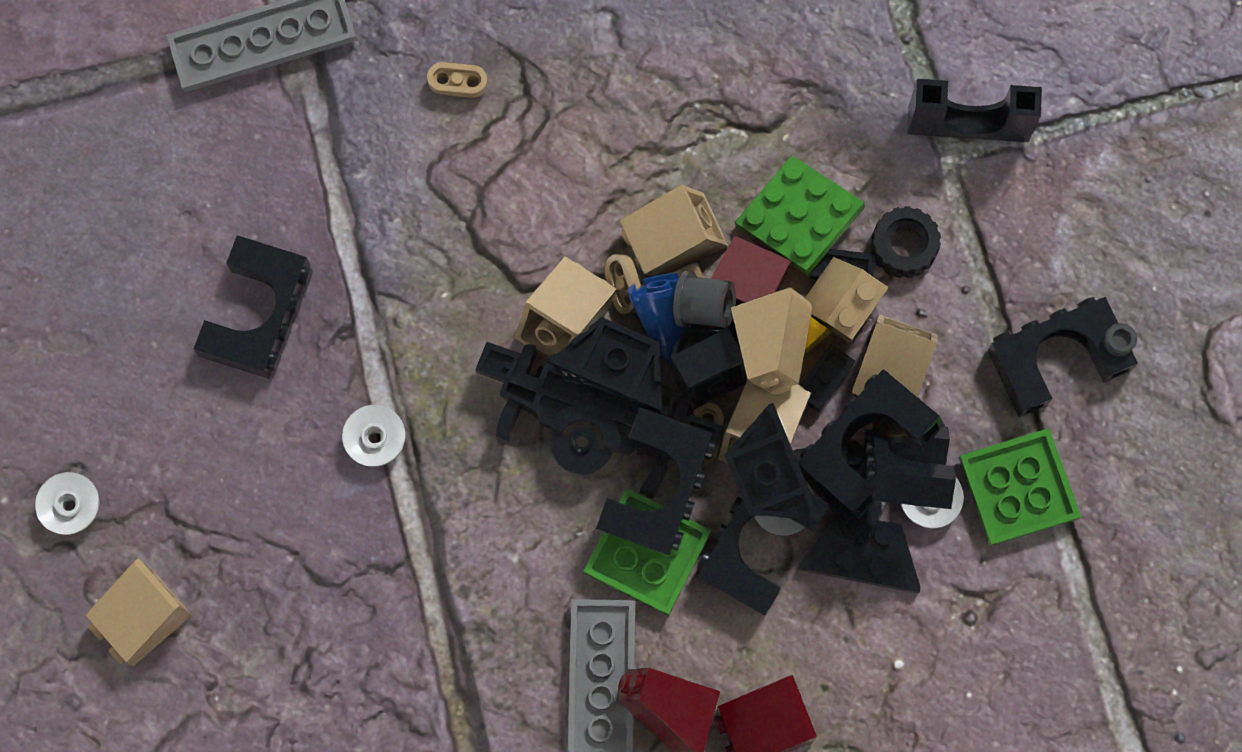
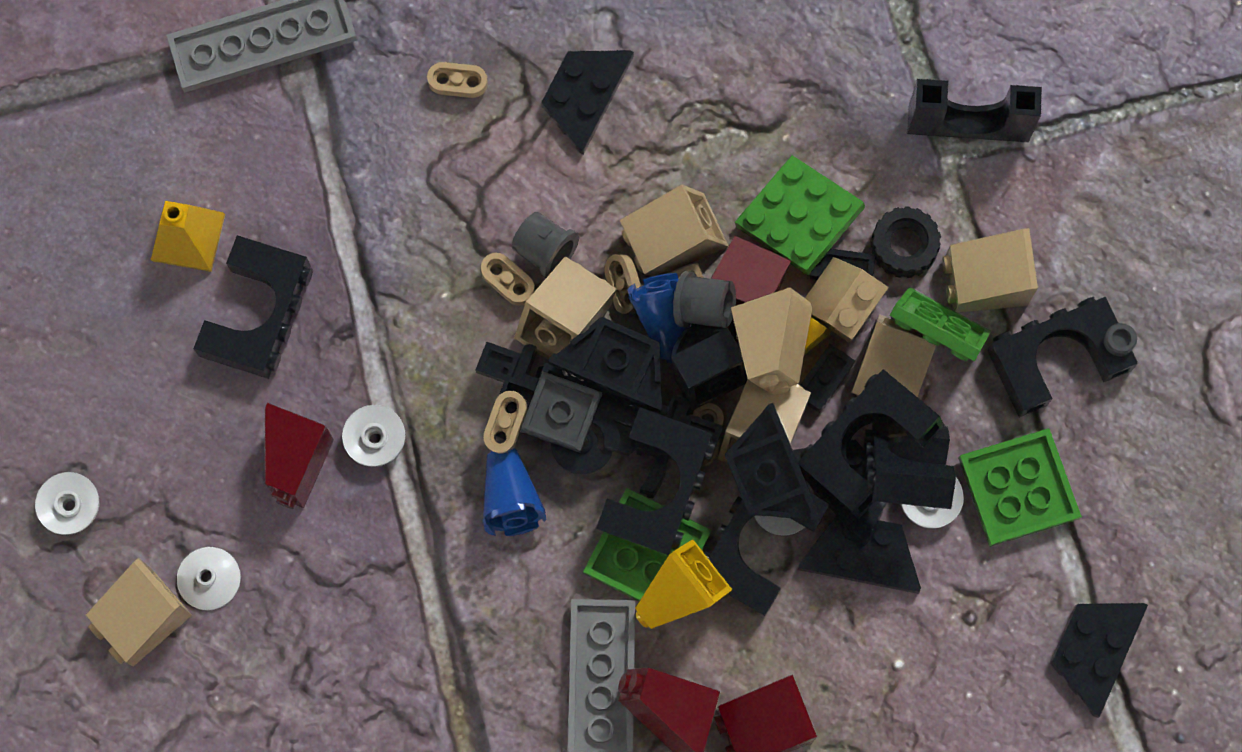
none -> yellow slope [151,201,225,272]
none -> white dish [177,547,241,610]
none -> dark red slope [265,403,334,509]
none -> tan plate [481,253,535,306]
none -> blue cone [483,448,546,536]
none -> tan plate [484,391,527,454]
none -> dark grey piece [512,212,579,278]
none -> dark grey tile [520,372,602,453]
none -> black wing [541,50,634,155]
none -> yellow slope [635,539,732,629]
none -> bright green plate [889,287,991,362]
none -> tan slope [942,228,1038,313]
none -> black wing [1050,603,1148,718]

